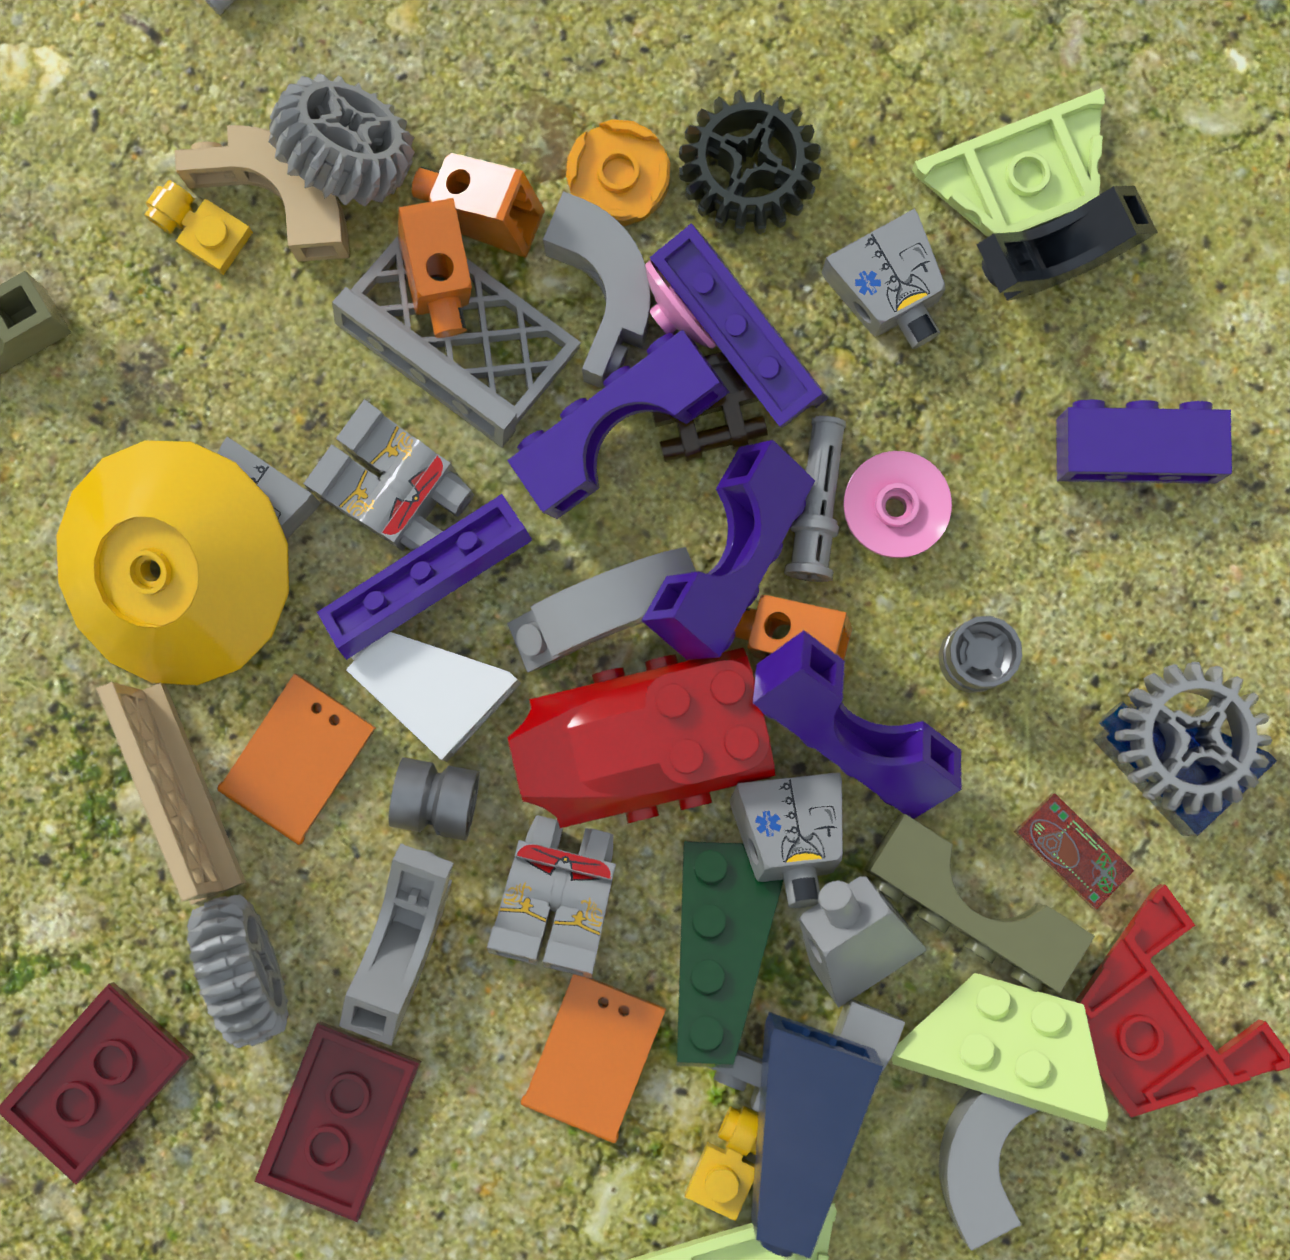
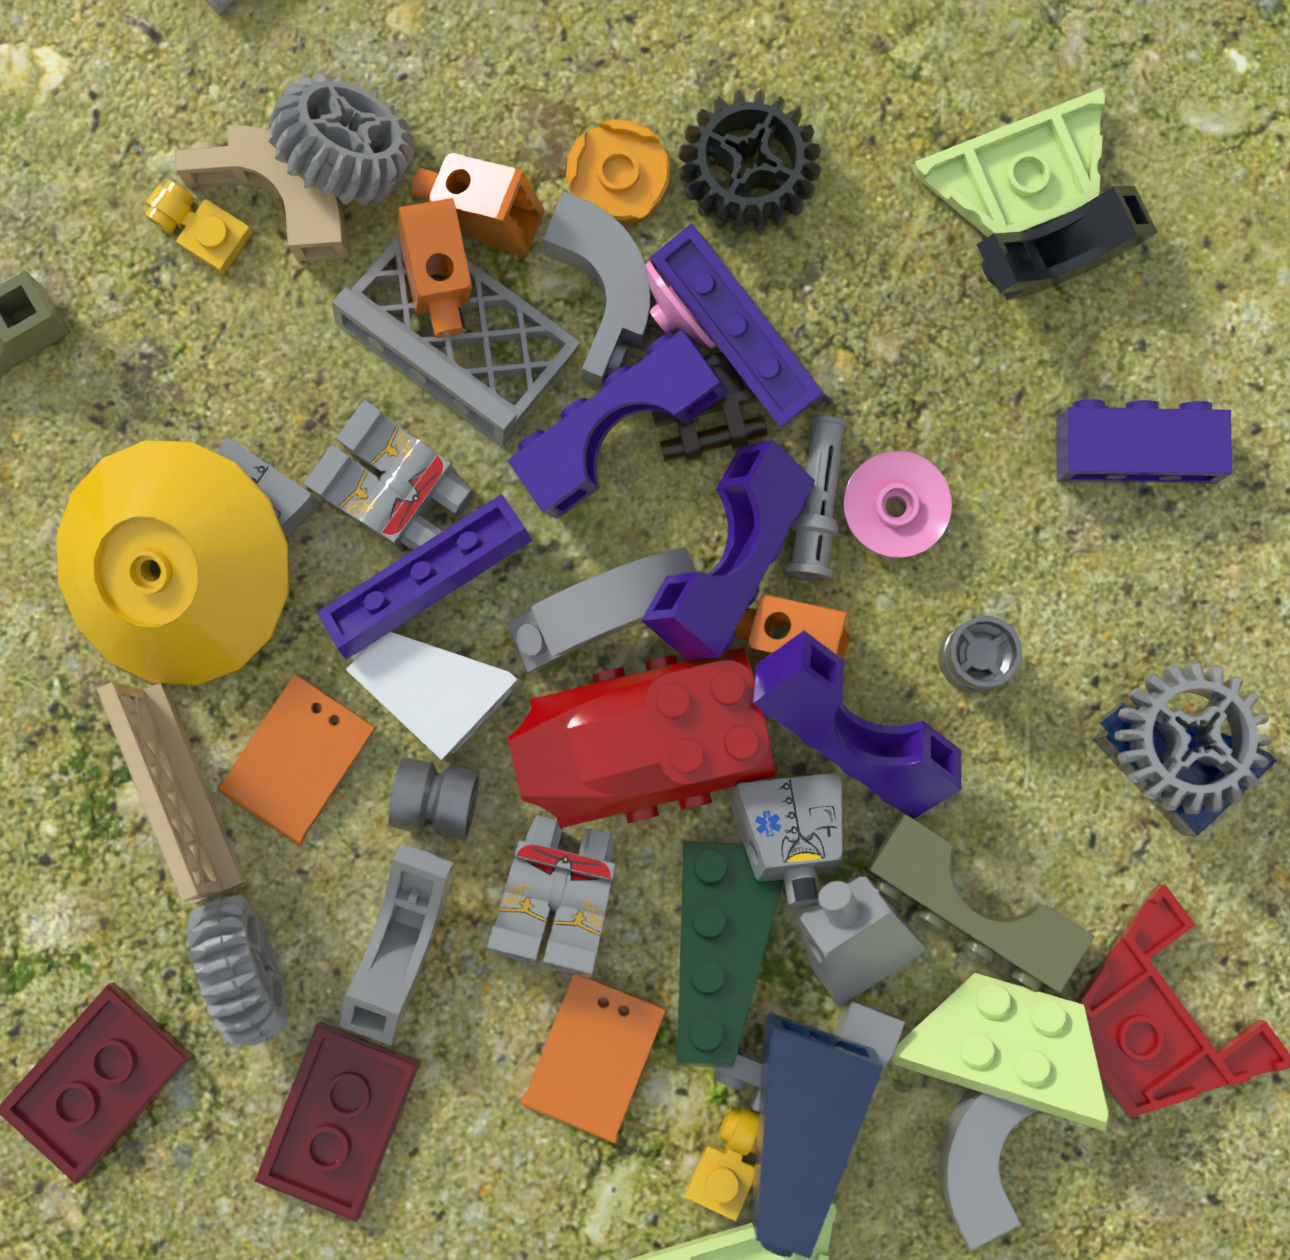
light grey torso [821,208,945,349] -> none
clear red tile [1014,793,1134,910] -> none

